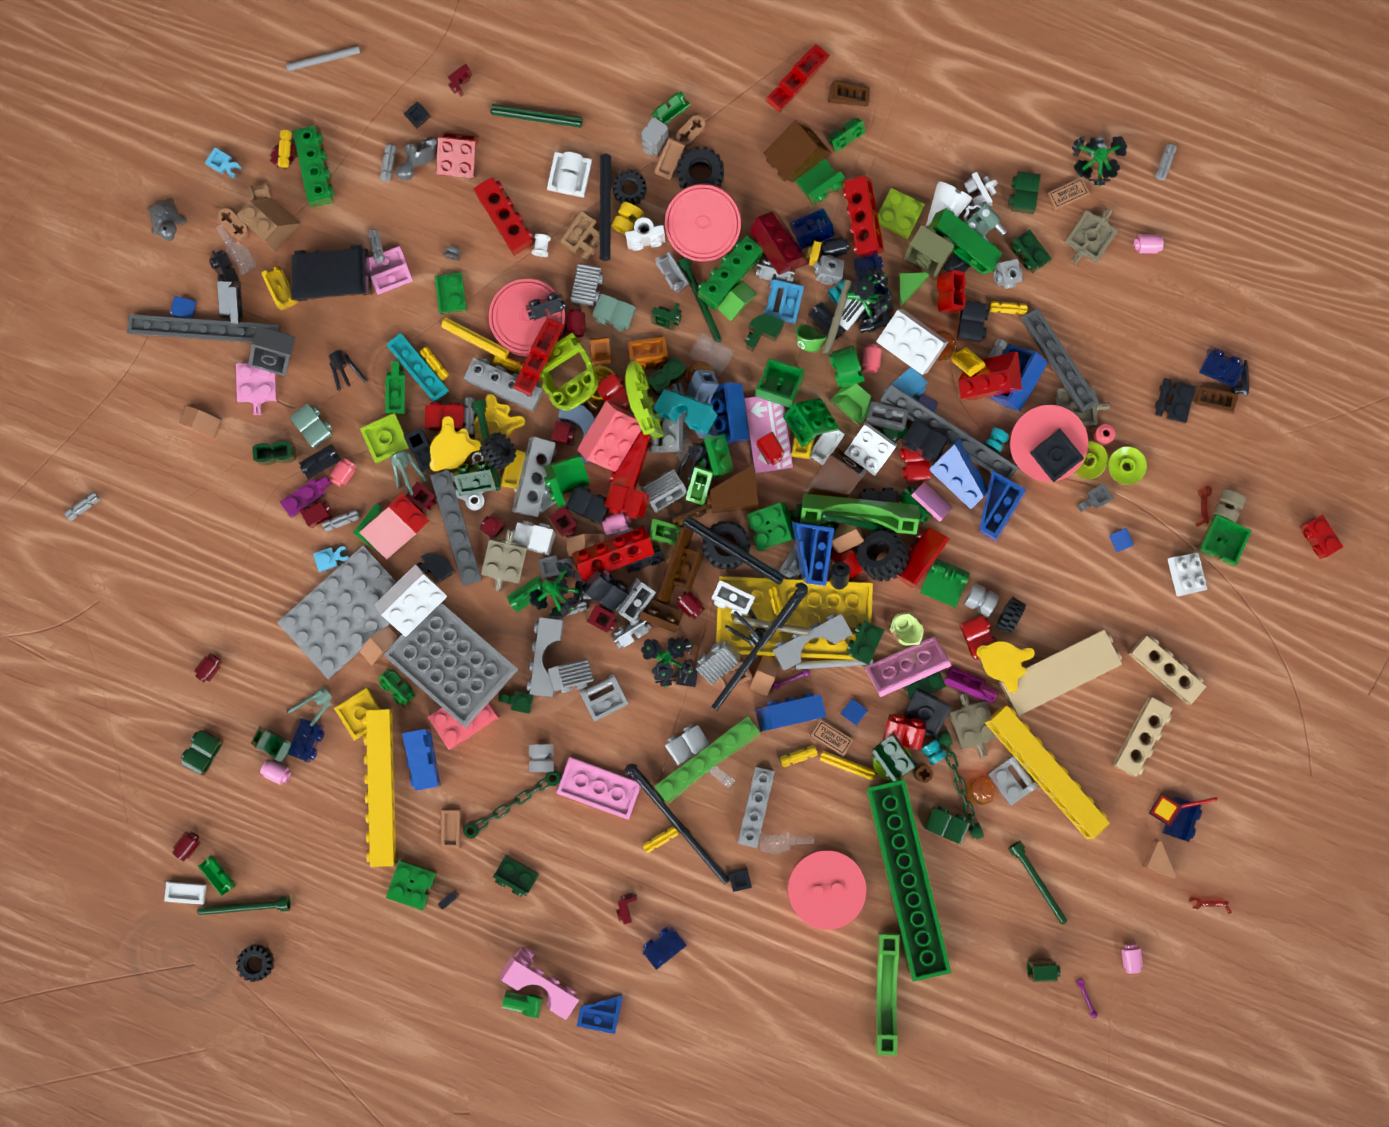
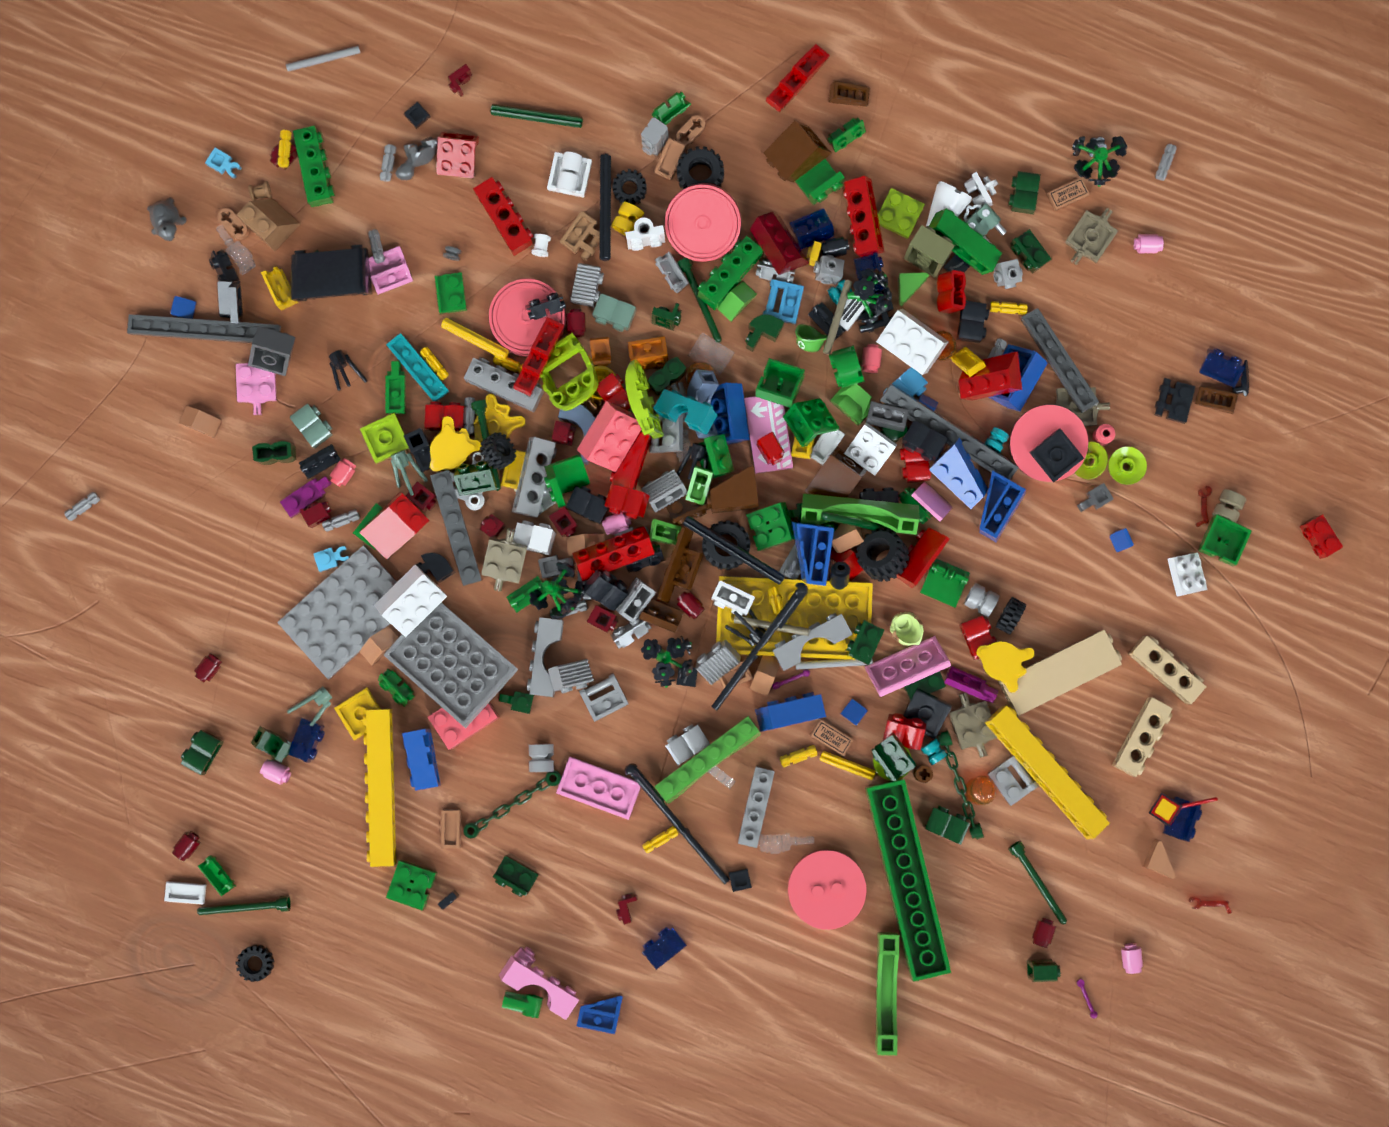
none -> dark red brick [1032,918,1056,948]

